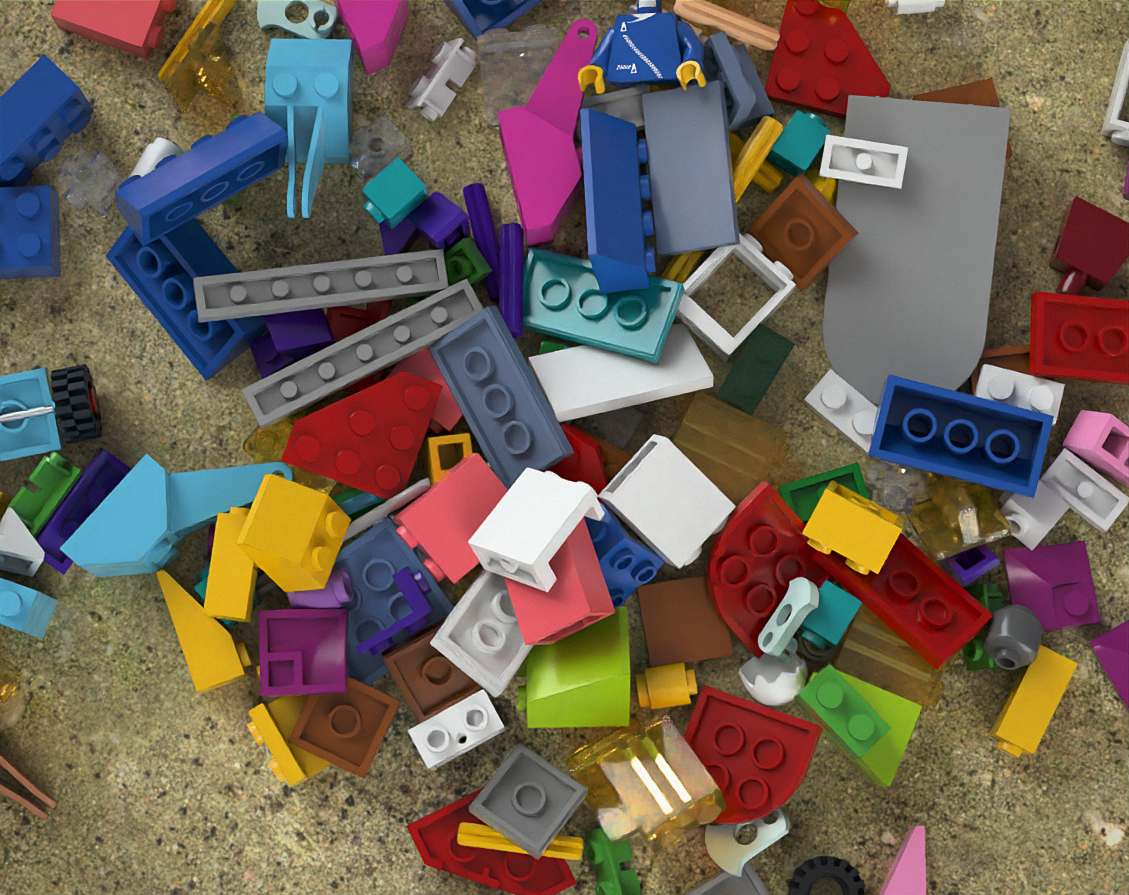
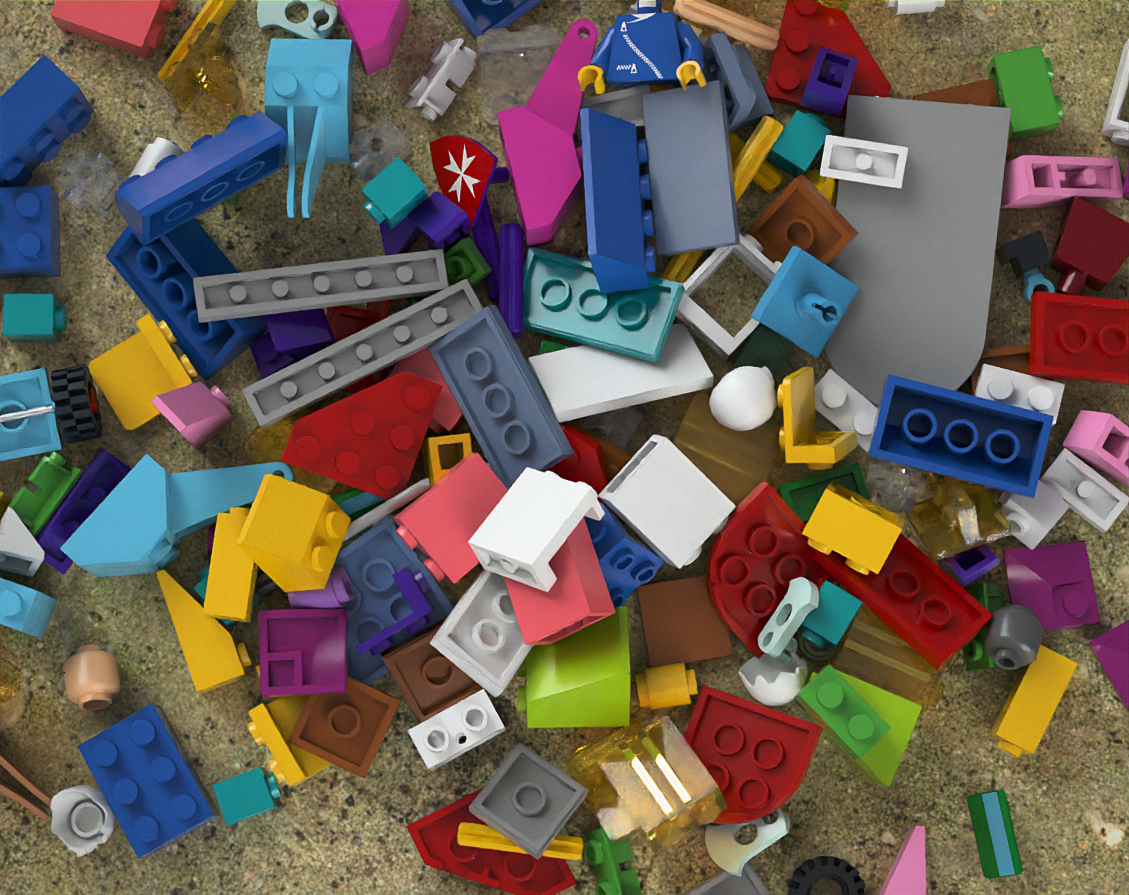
none -> teal brick [3,294,68,342]
none -> white hair [50,785,116,857]
none -> light nougat head [63,645,121,711]
none -> blue brick [77,703,220,858]
none -> yellow bracket [88,313,198,431]
none -> bright pink slope [151,381,234,451]
none -> teal brick [212,767,282,825]
none -> red shield [429,135,509,229]
none -> white hair [709,366,777,431]
none -> dark azure tile [750,245,860,358]
none -> yellow bracket [777,367,857,470]
none -> dark purple slope [800,46,859,118]
none -> green slope [967,789,1023,879]
none -> bright green brick [987,45,1064,143]
none -> black piece [995,230,1055,306]
none -> bright pink slope [1000,155,1123,209]

